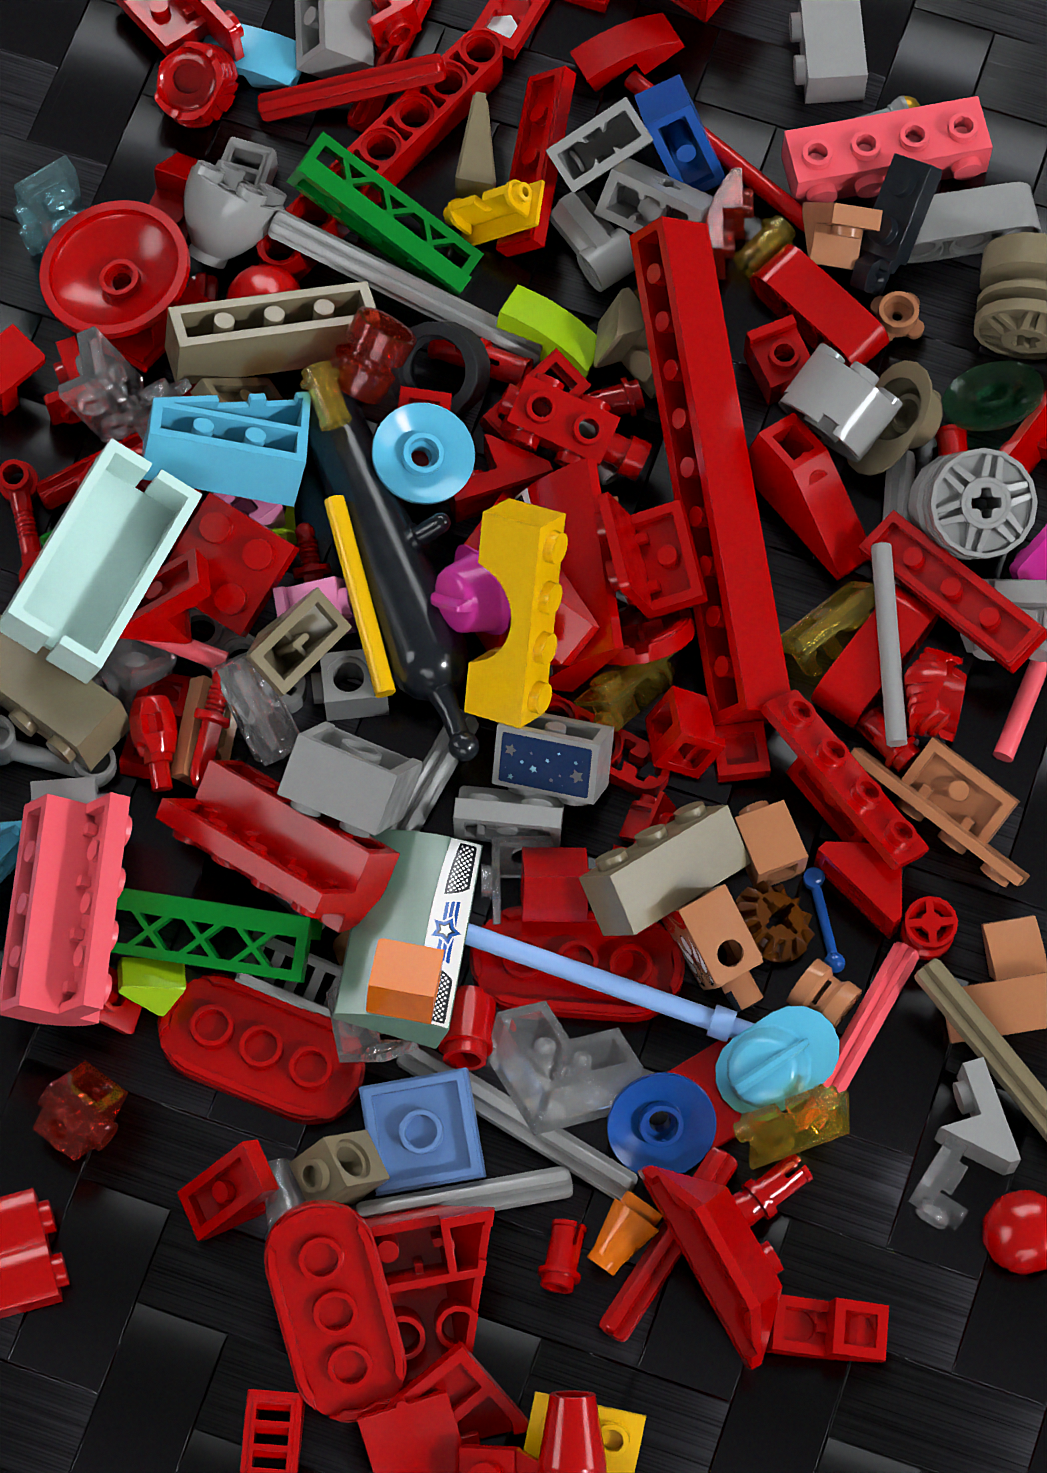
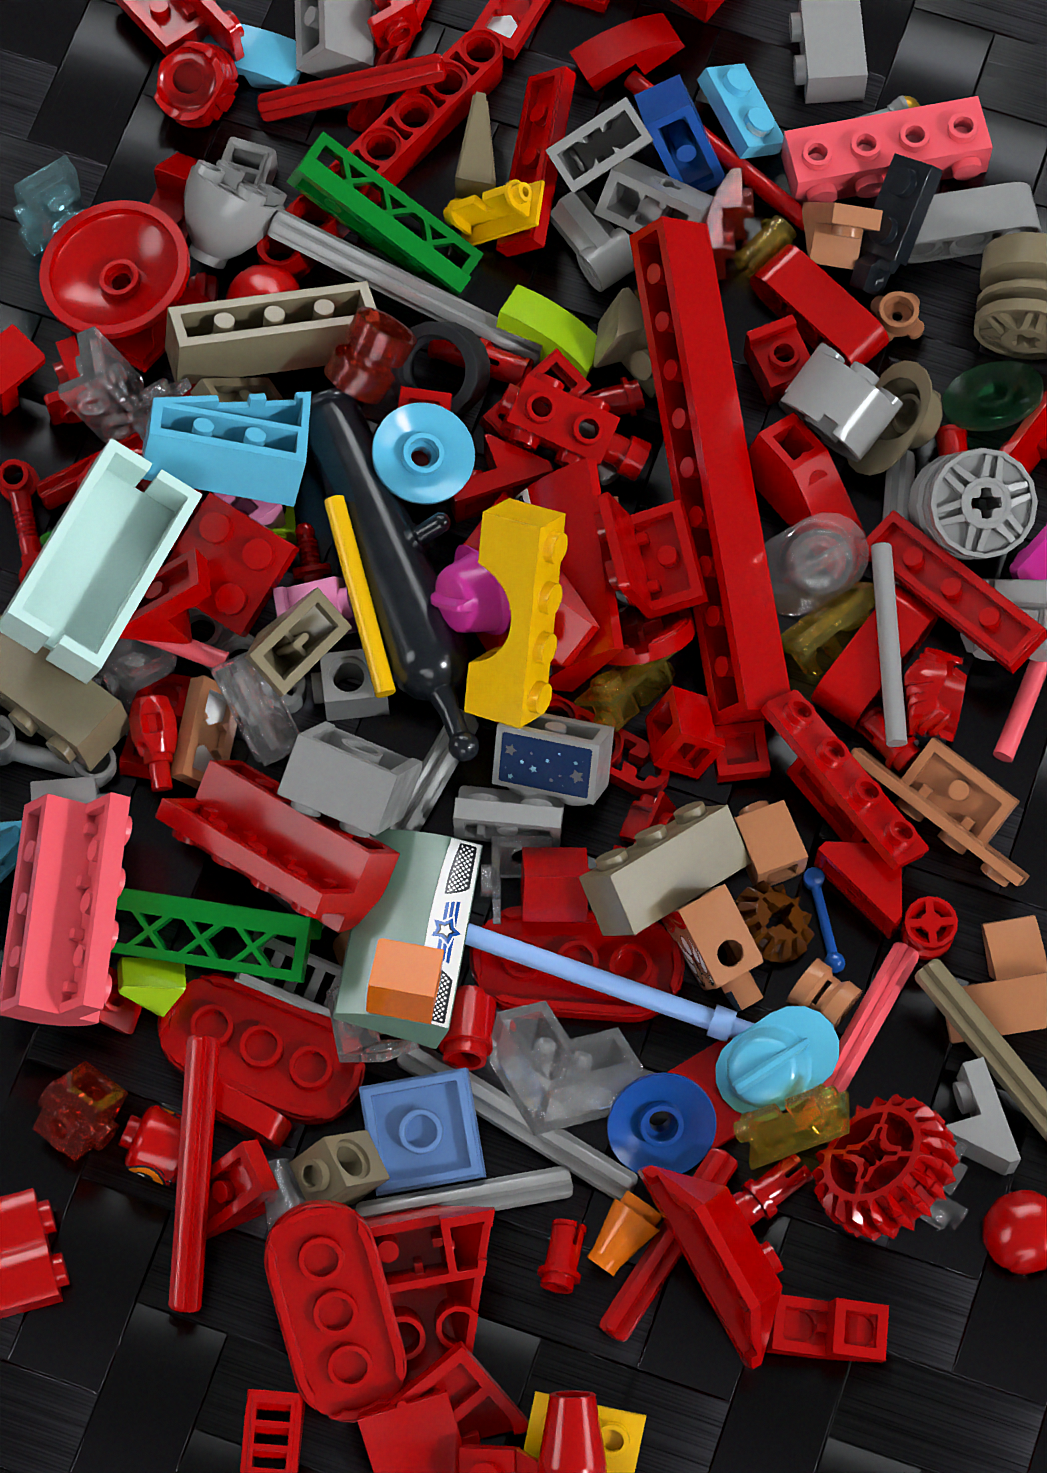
red piece [190,669,232,788] -> none
clear yellow pin [300,361,352,431] -> none
none -> red head [118,1105,182,1186]
none -> red axle [168,1035,220,1313]
none -> red beam [215,1080,293,1151]
none -> medium azure piece [697,63,784,159]
none -> clear piece [765,512,869,616]
none -> red gear [811,1094,960,1241]

